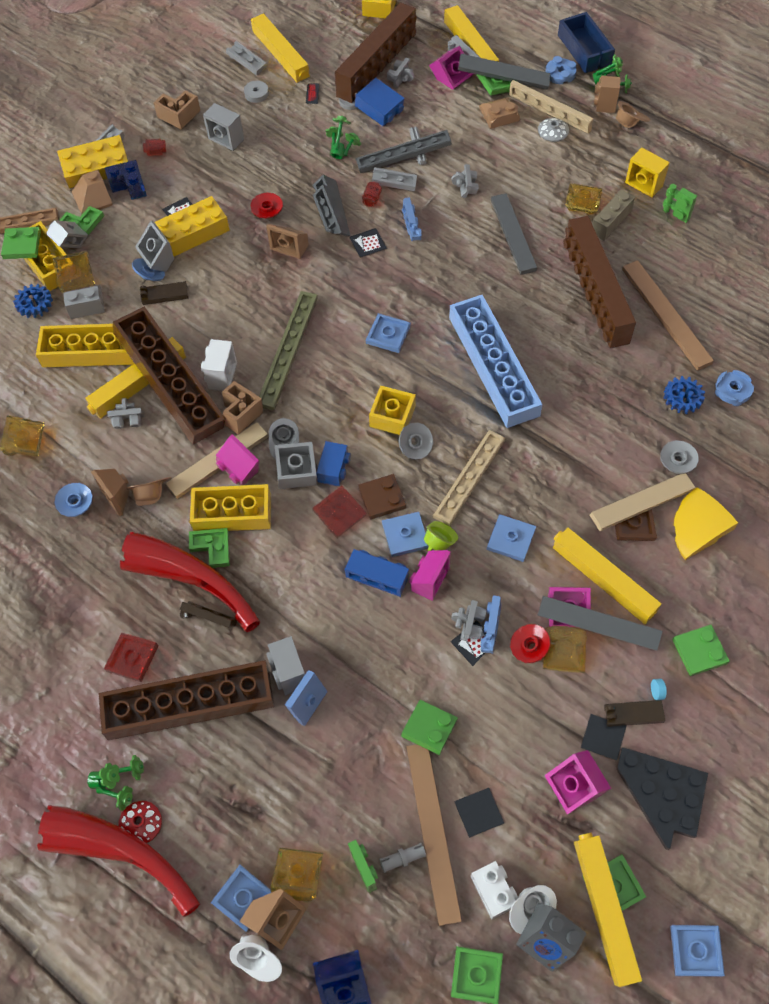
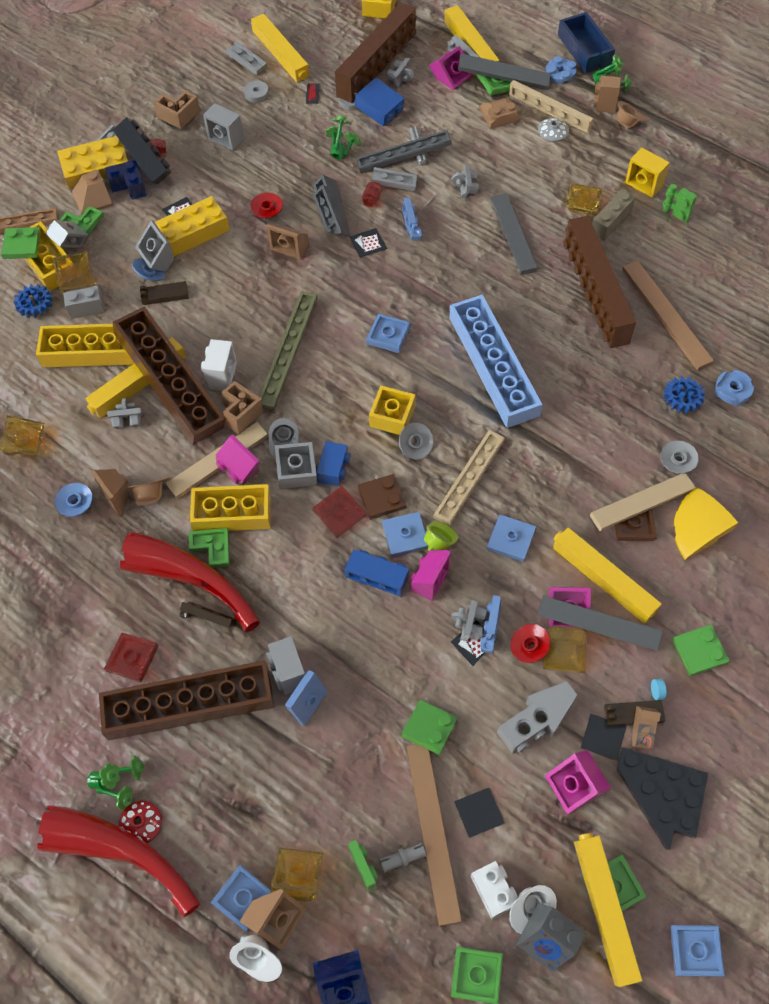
none -> black wedge [113,117,171,184]
none -> light grey brick [497,681,577,754]
none -> medium nougat leg [632,706,661,750]

